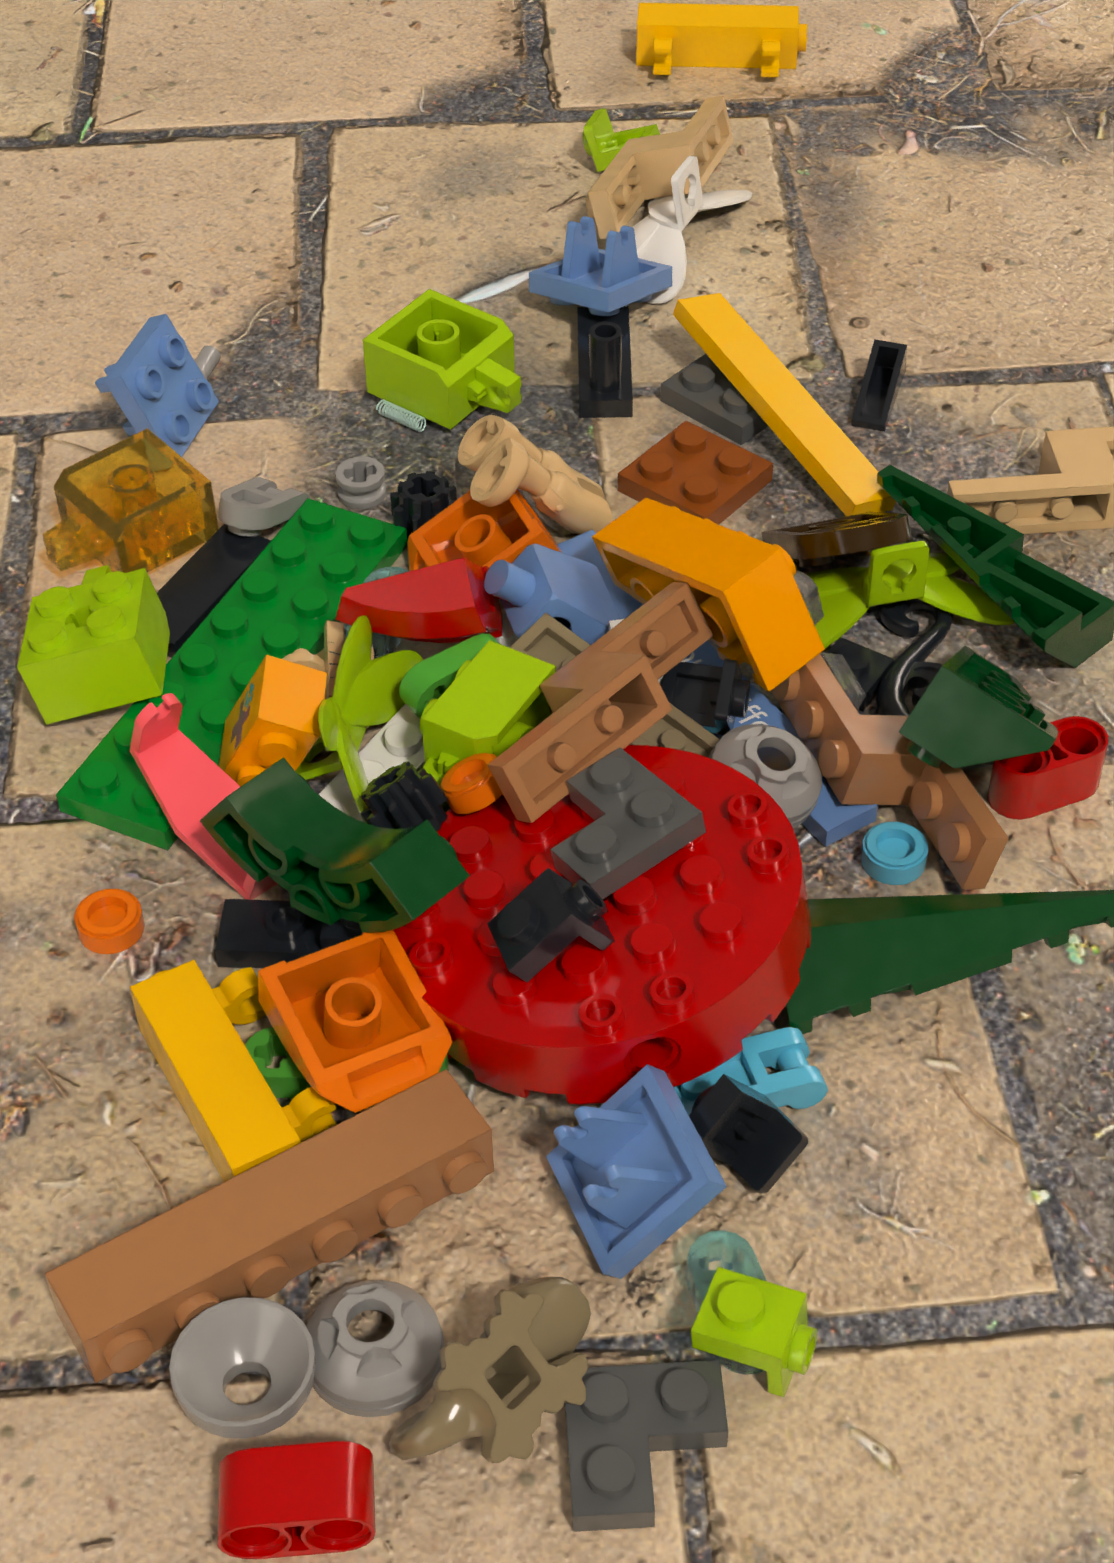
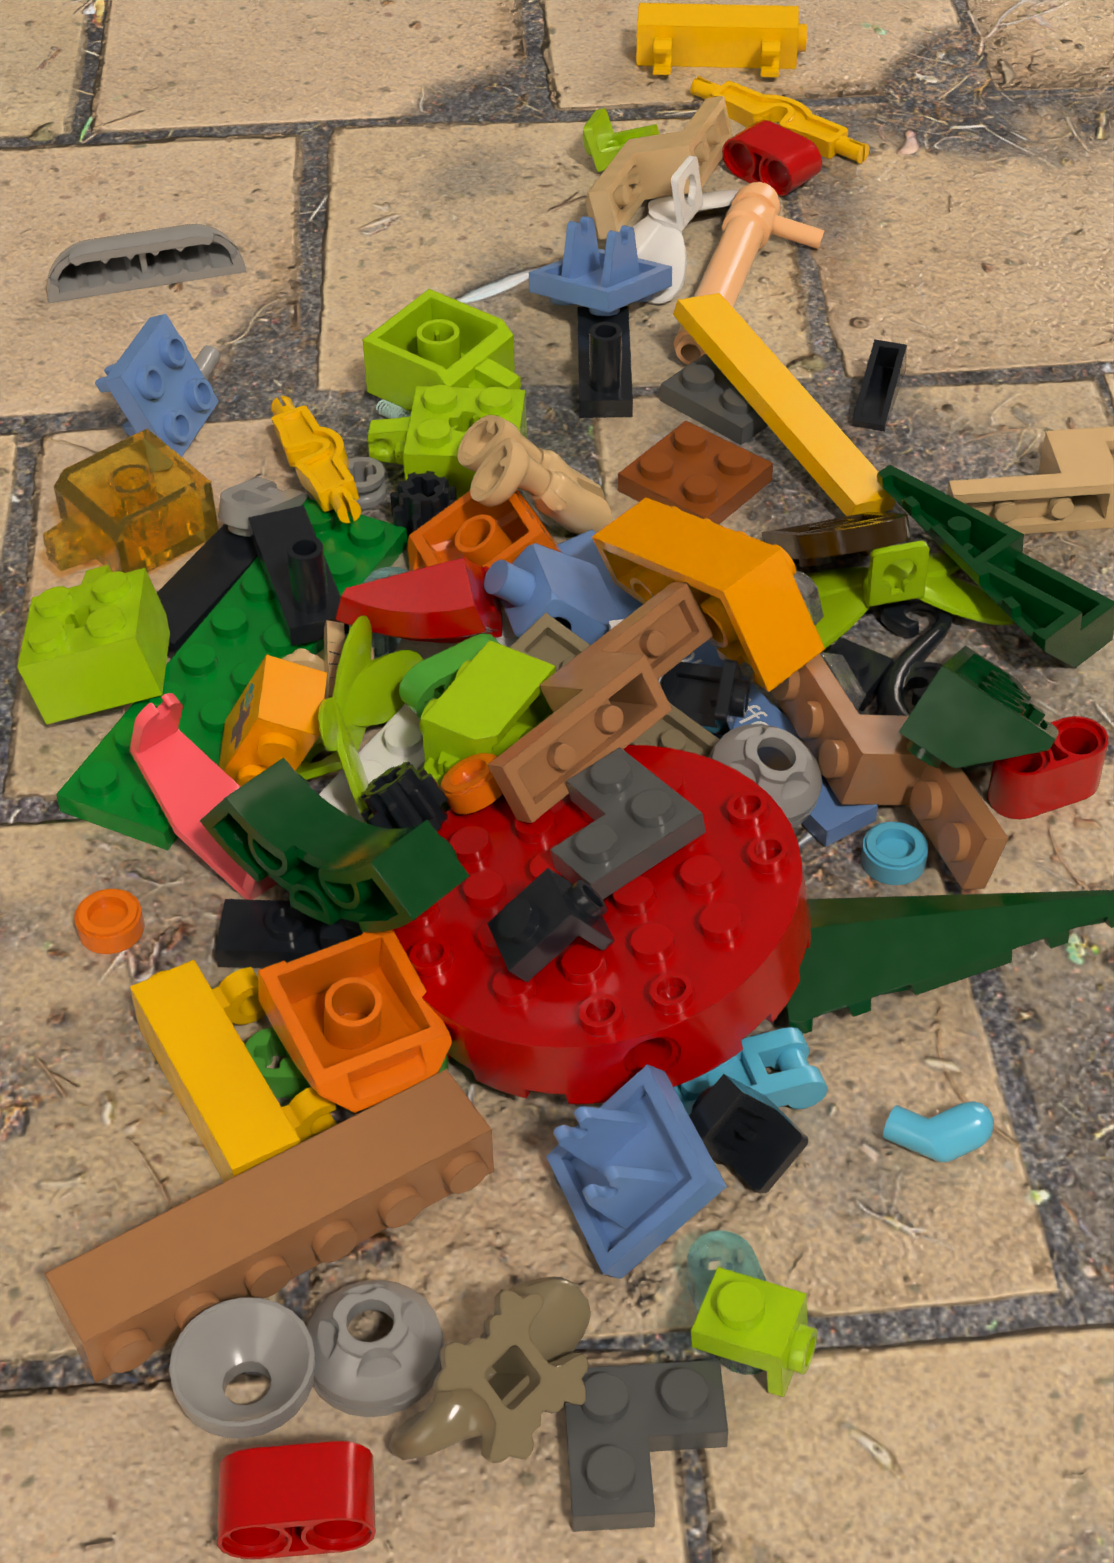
none -> light grey brick [47,224,247,303]
none -> black piece [248,505,350,646]
none -> yellow piece [271,396,361,523]
none -> lime hinge [368,384,527,500]
none -> light nougat cylinder [673,182,825,365]
none -> yellow piece [690,76,870,164]
none -> red beam [722,120,822,196]
none -> medium azure arm [883,1101,994,1163]

